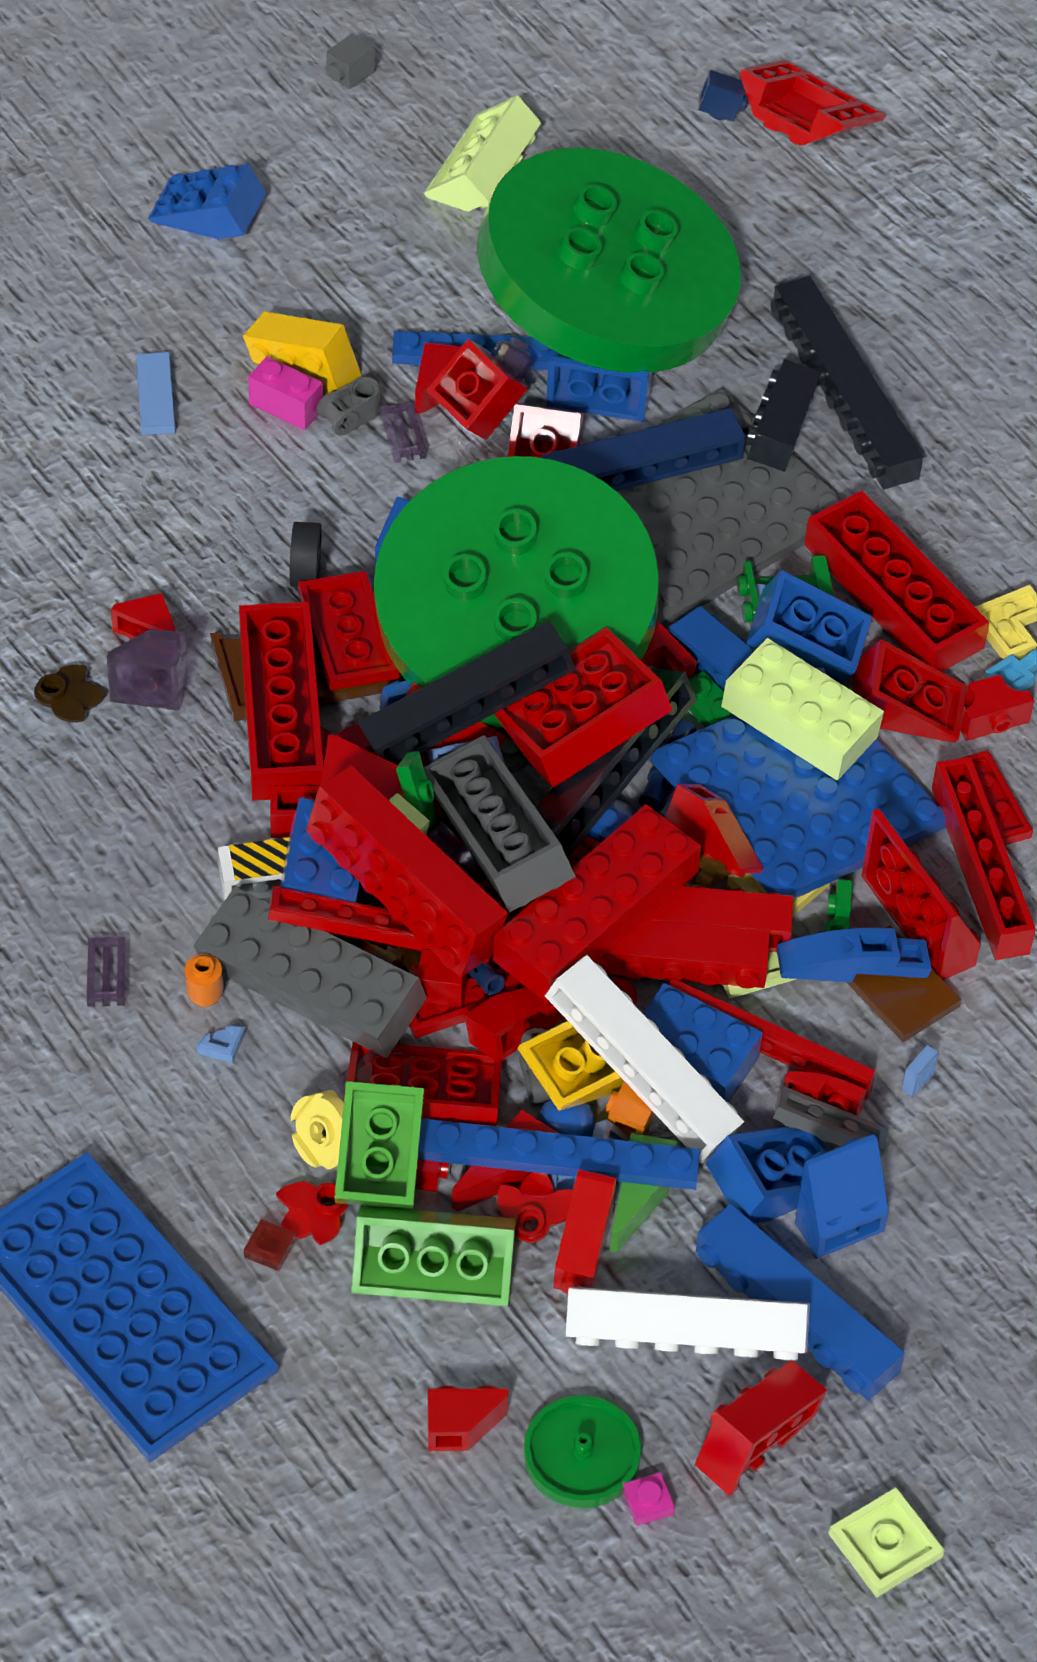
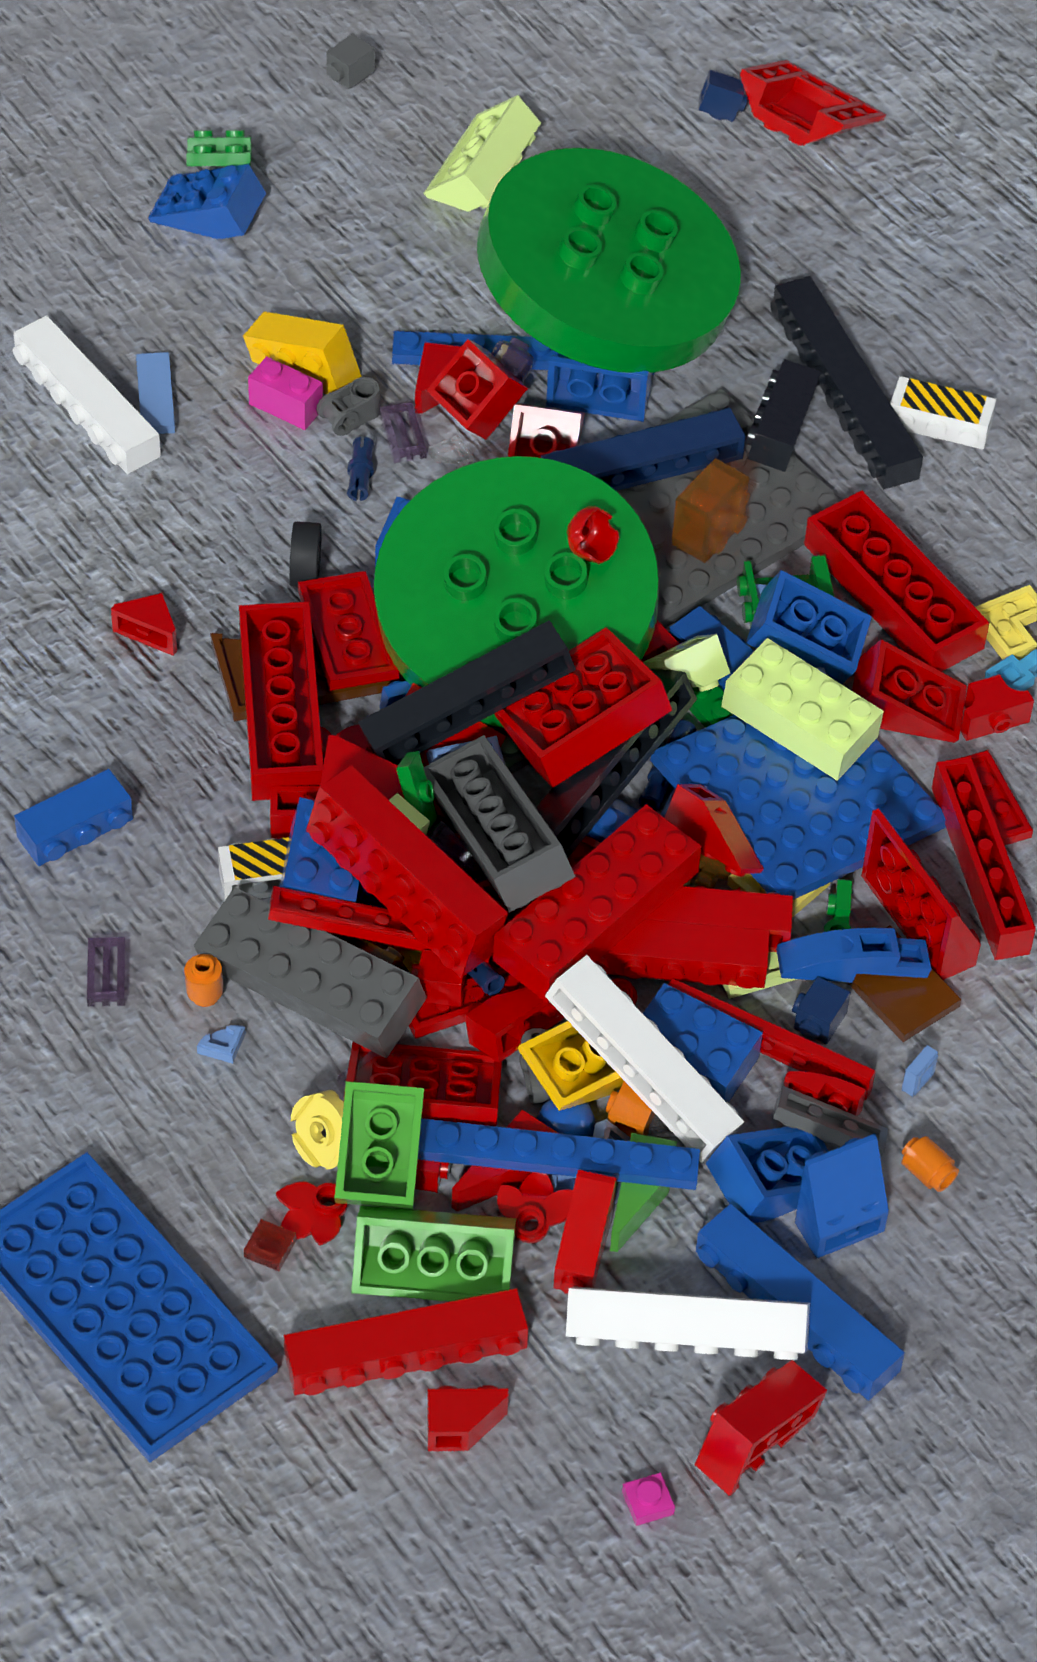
dark brown plate [34,665,106,723] -> none
clear purple slope [106,629,188,711] -> none
green piece [523,1395,641,1508] -> none
yellowish green plate [829,1488,945,1598] -> none
none -> white brick [13,315,161,474]
none -> blue brick [14,769,133,867]
none -> plate [186,129,252,166]
none -> red brick [284,1288,528,1396]
none -> dark blue pin [347,436,374,501]
none -> red hair [567,506,619,564]
none -> yellowish green slope [643,634,731,691]
none -> clear orange brick [672,458,750,563]
none -> dark blue brick [792,976,851,1045]
none -> brick [891,376,996,450]
none -> orange brick [902,1136,959,1192]

